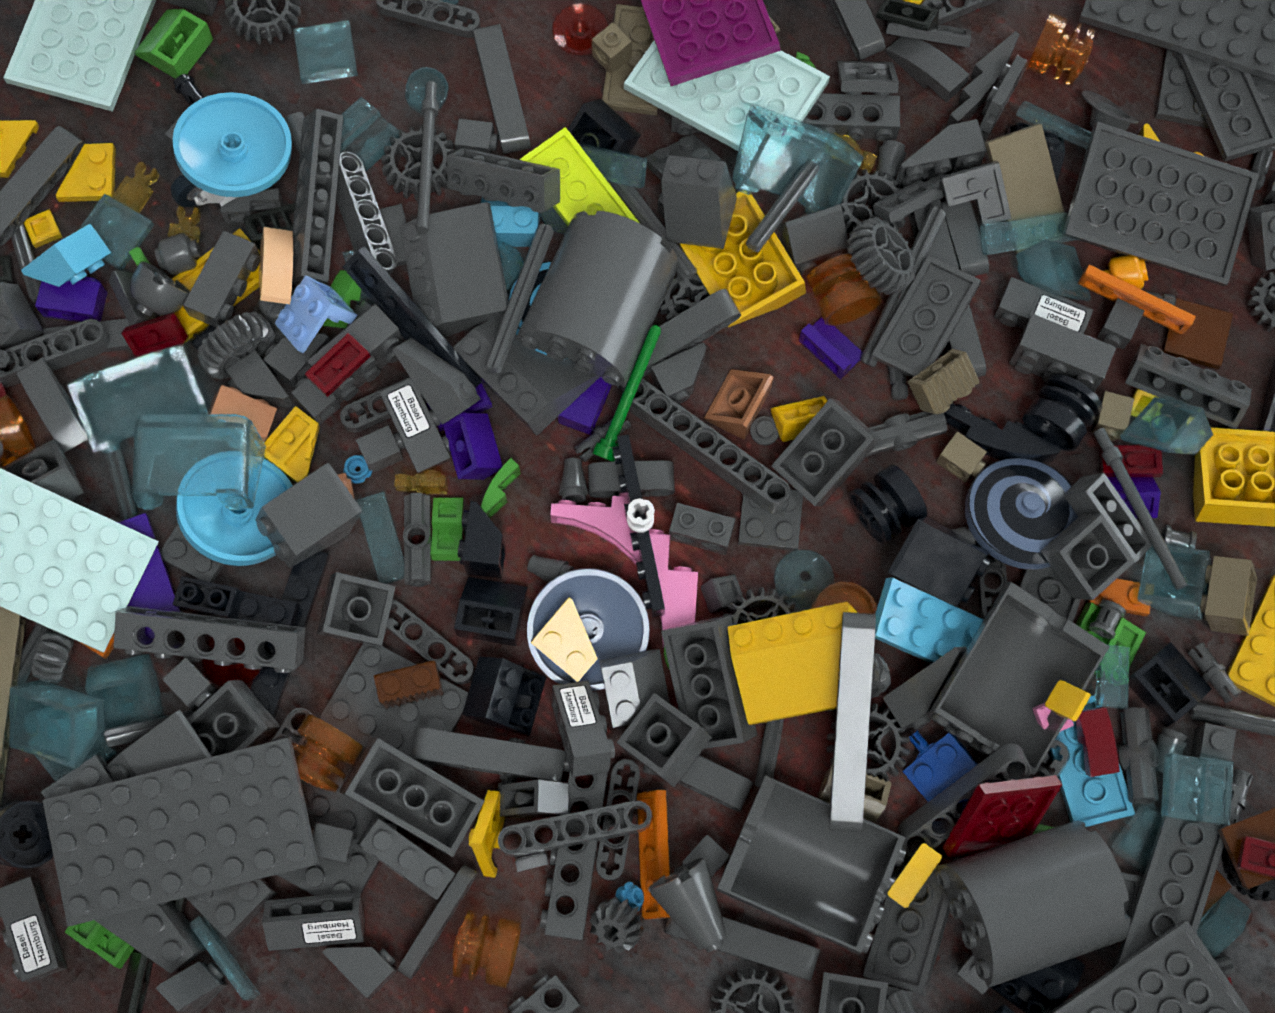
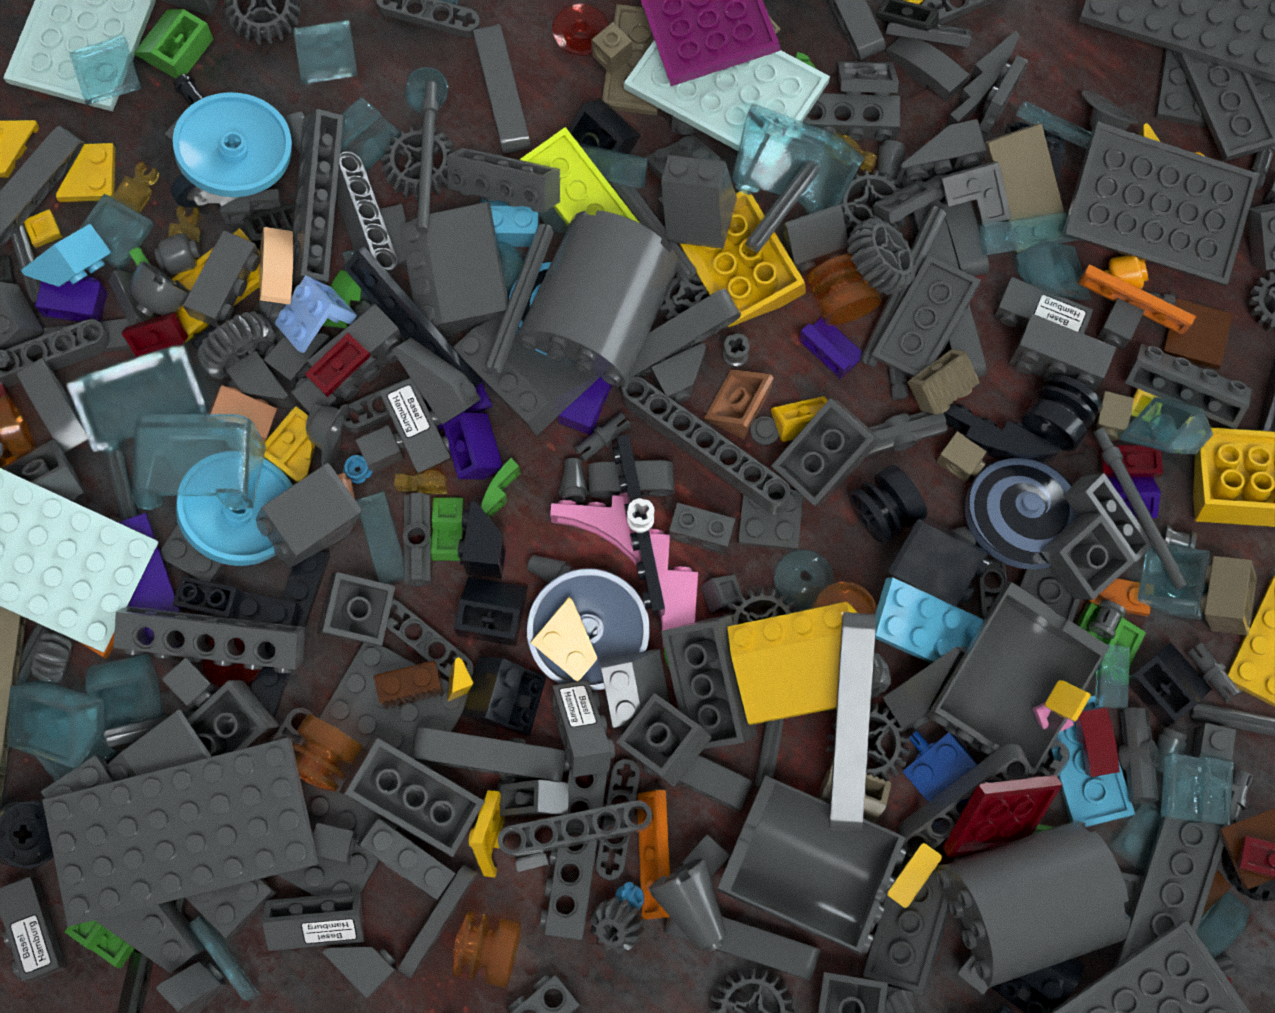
dark grey brick [454,118,499,154] -> none
green piece [592,325,661,462] -> none
clear orange wheel [1027,12,1096,86] -> none
none -> clear light blue tile [69,35,141,105]
none -> dark grey piece [306,403,349,467]
none -> yellow slope [447,657,473,701]
none -> dark grey bush [722,333,750,368]

